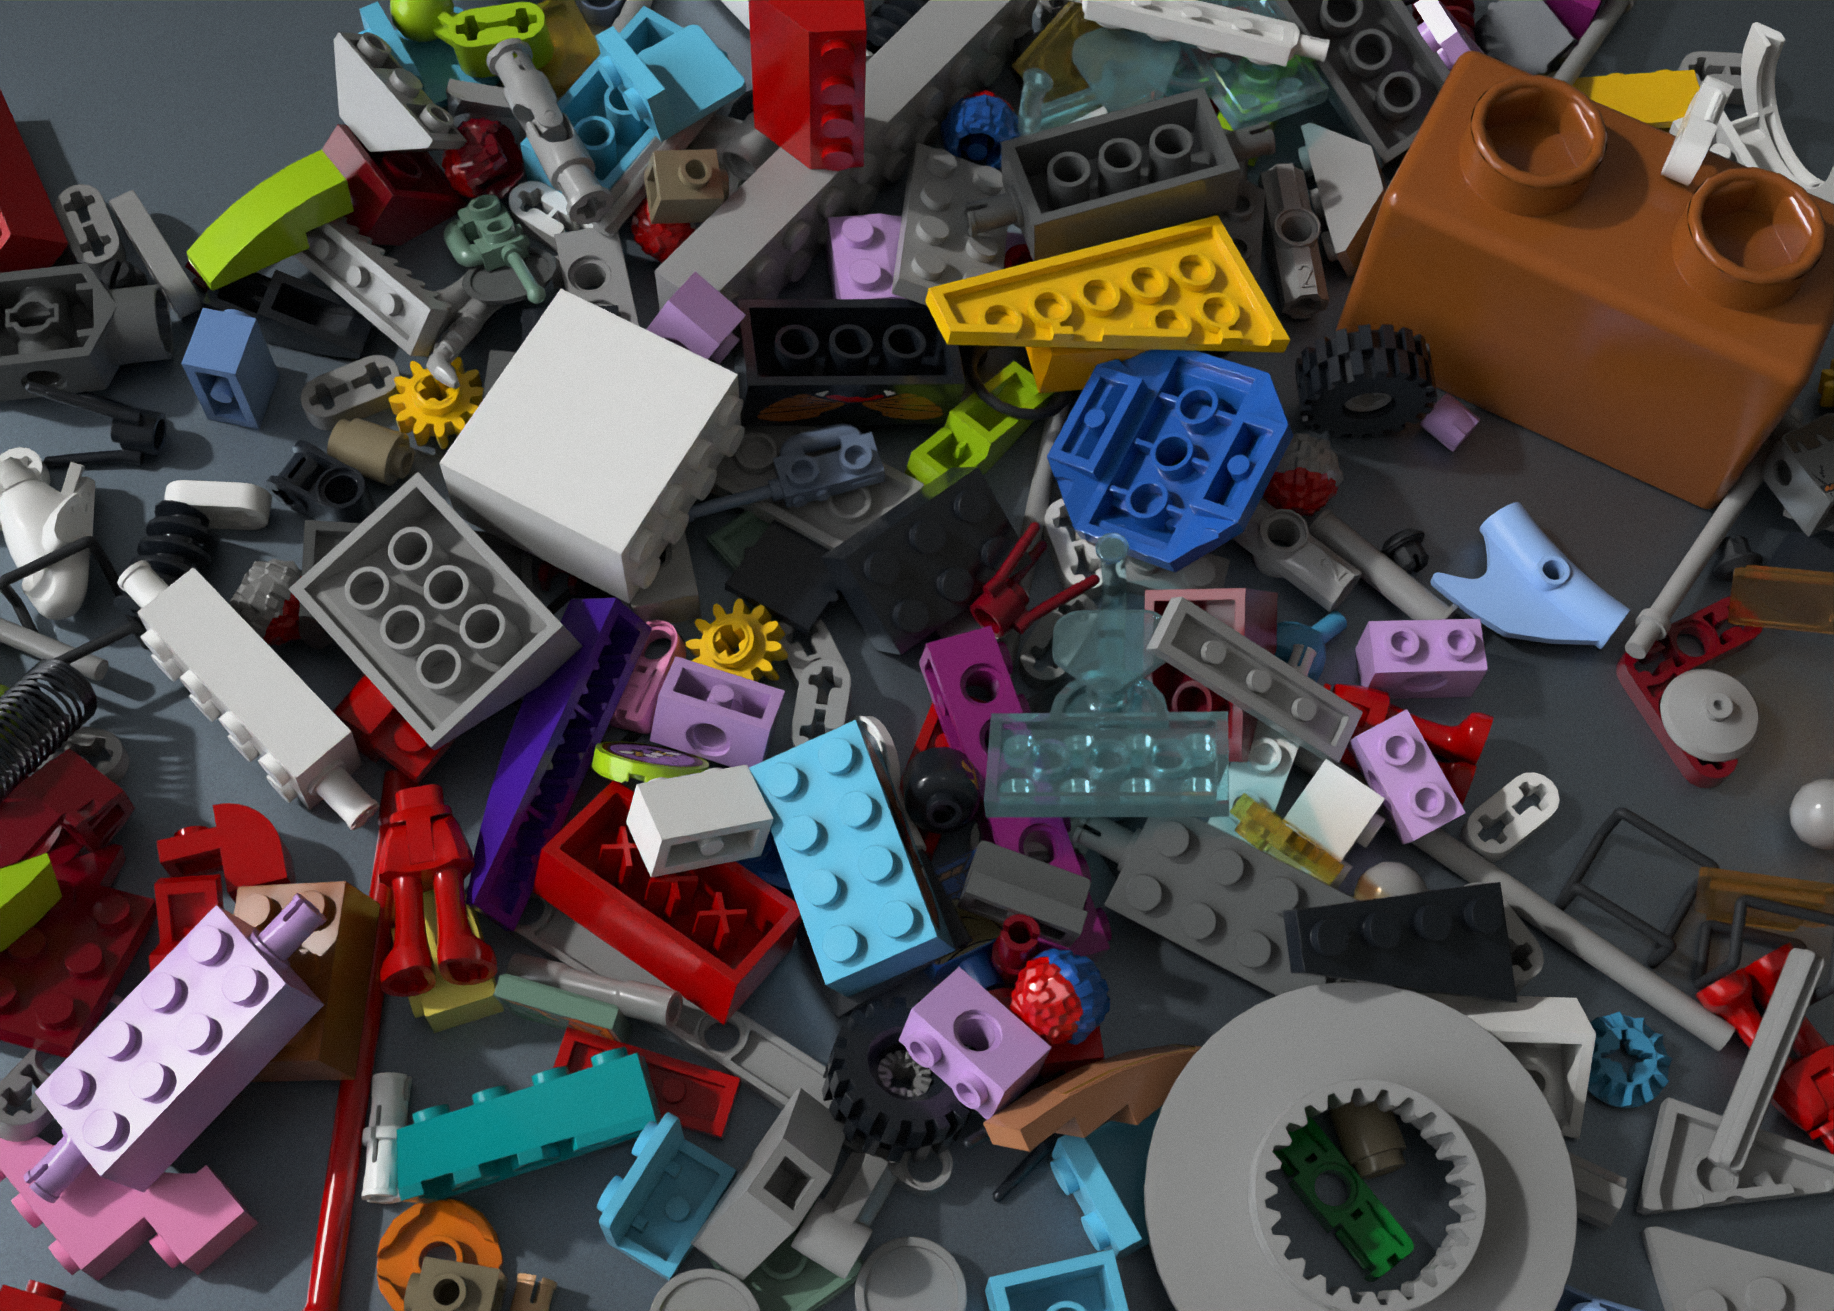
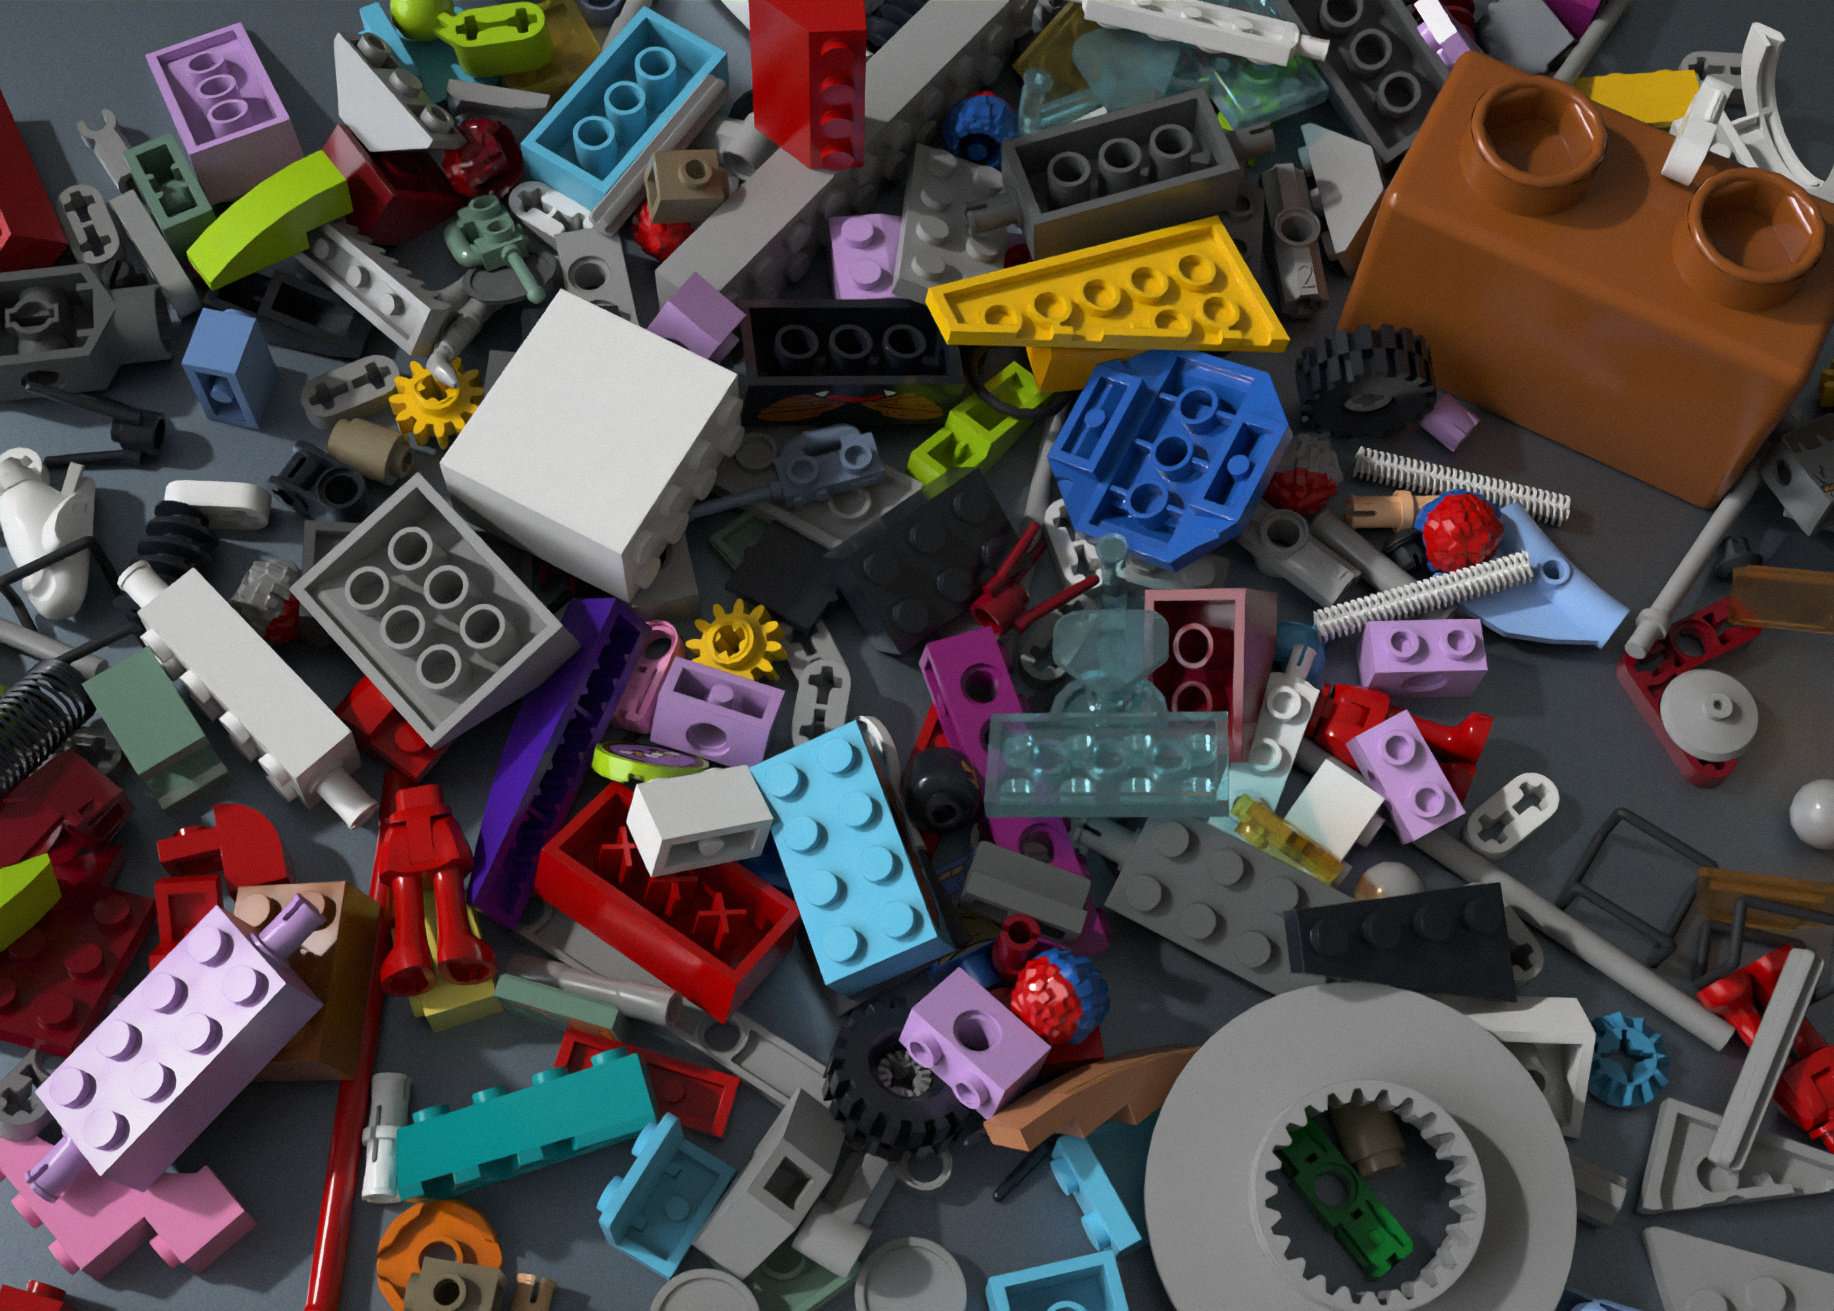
light grey piece [486,38,614,225] -> none
medium azure bracket [595,24,746,142] -> none
light grey plate [1146,597,1363,763] -> none
none -> light grey bar [77,108,139,194]
none -> sand green piece [82,646,232,817]
none -> sand green brick [122,132,216,265]
none -> lavender slope [145,22,304,206]
none -> white axle [1313,550,1534,642]
none -> light nougat pin [1344,490,1440,533]
none -> white axle [1353,446,1571,527]
none -> red piece [1414,489,1504,573]

